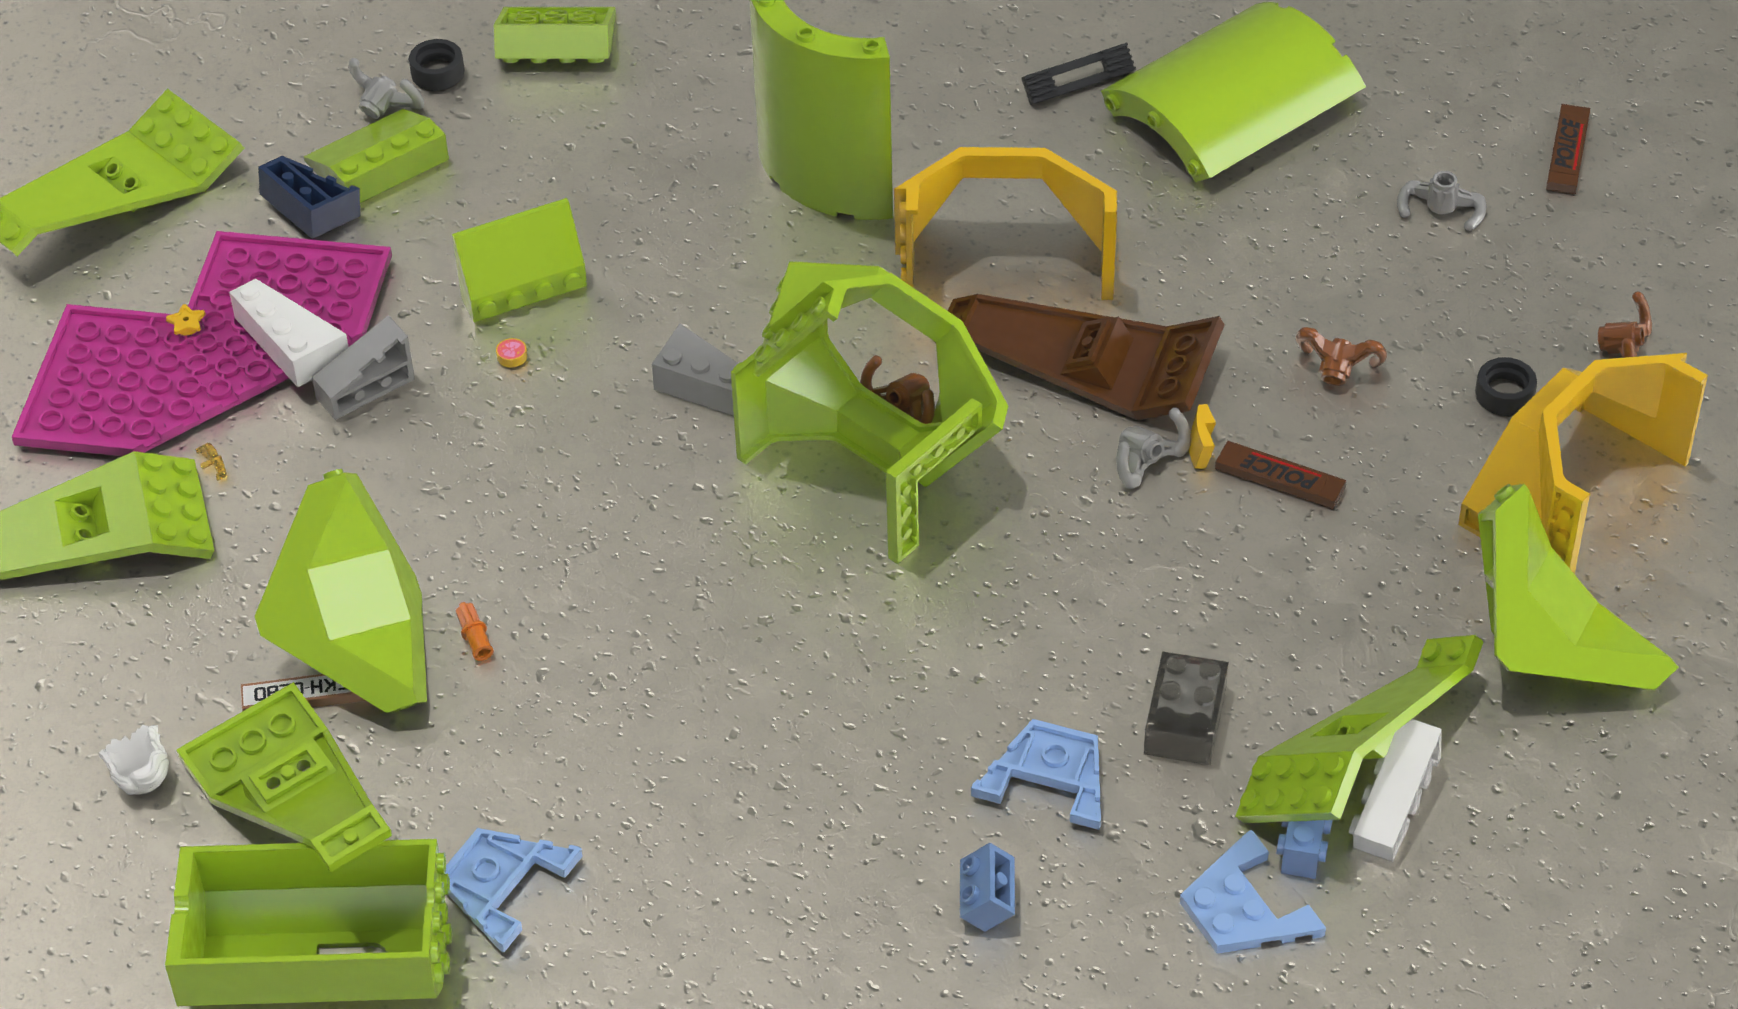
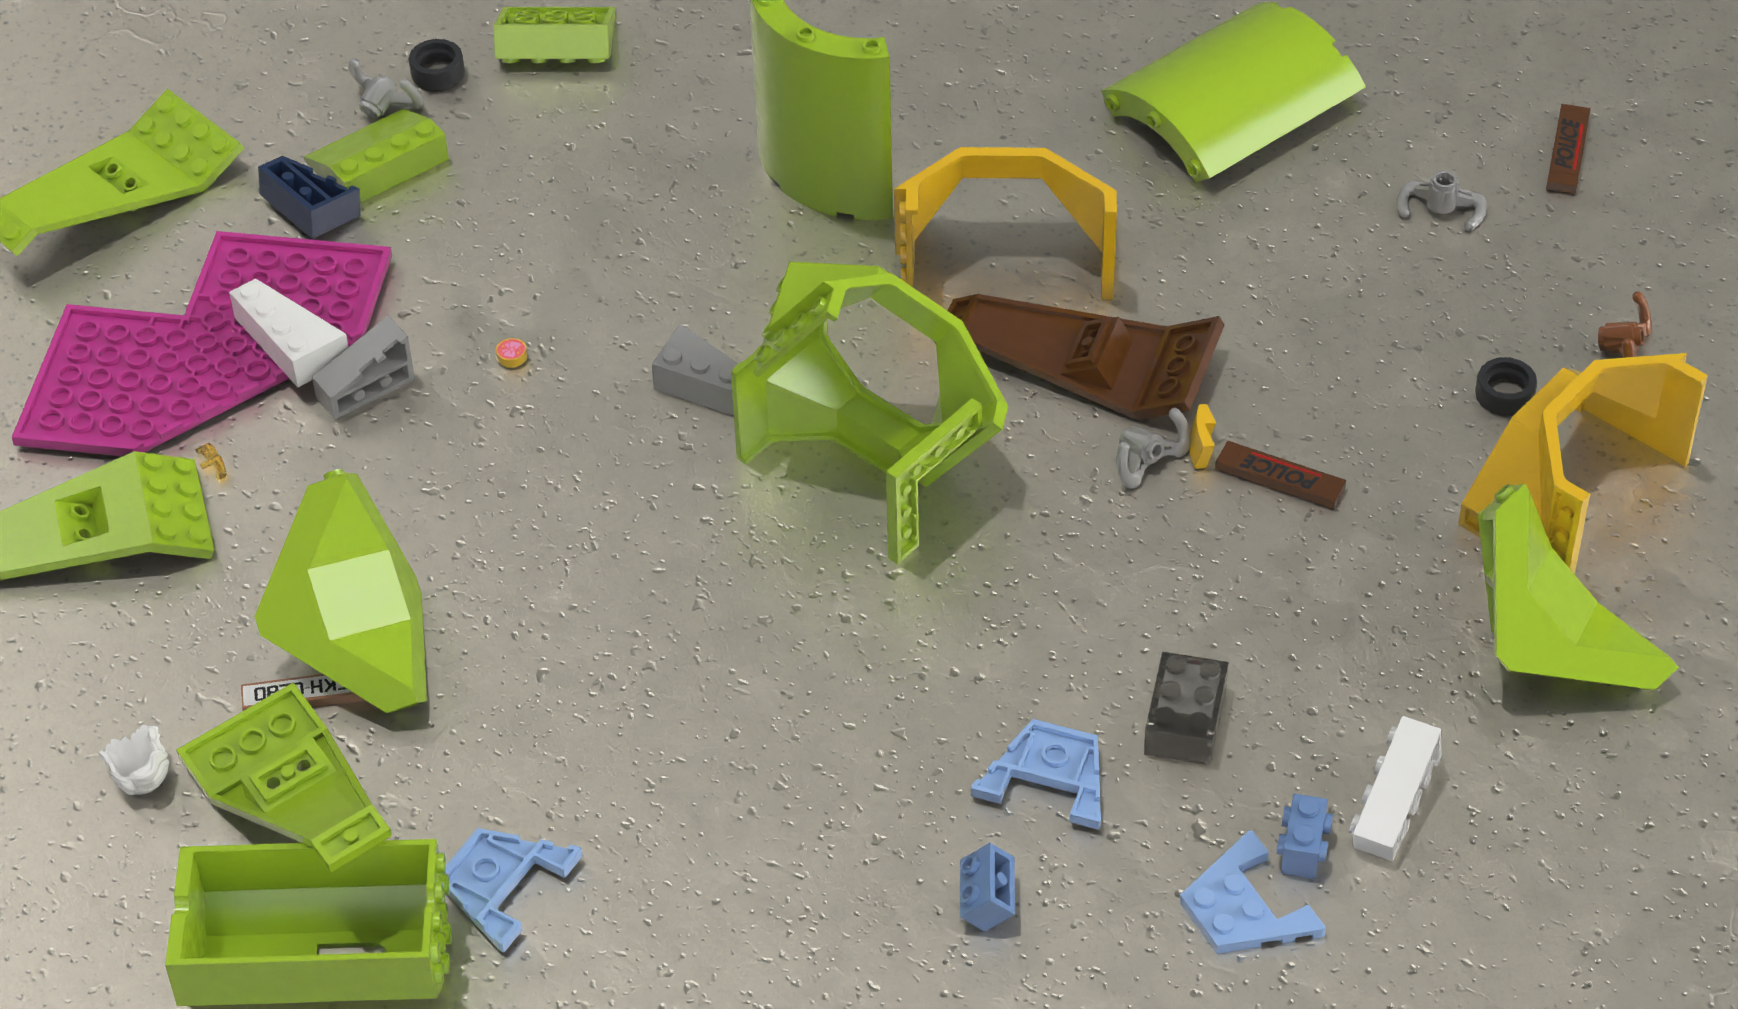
yellow plate [166,304,206,336] -> none
lime slope [452,198,587,322] -> none
orange axle [456,602,494,661] -> none
dark orange piece [860,355,935,424] -> none
black container [1021,42,1136,105] -> none
lime wing [1235,635,1484,823] -> none
dark orange piece [1295,327,1387,386] -> none

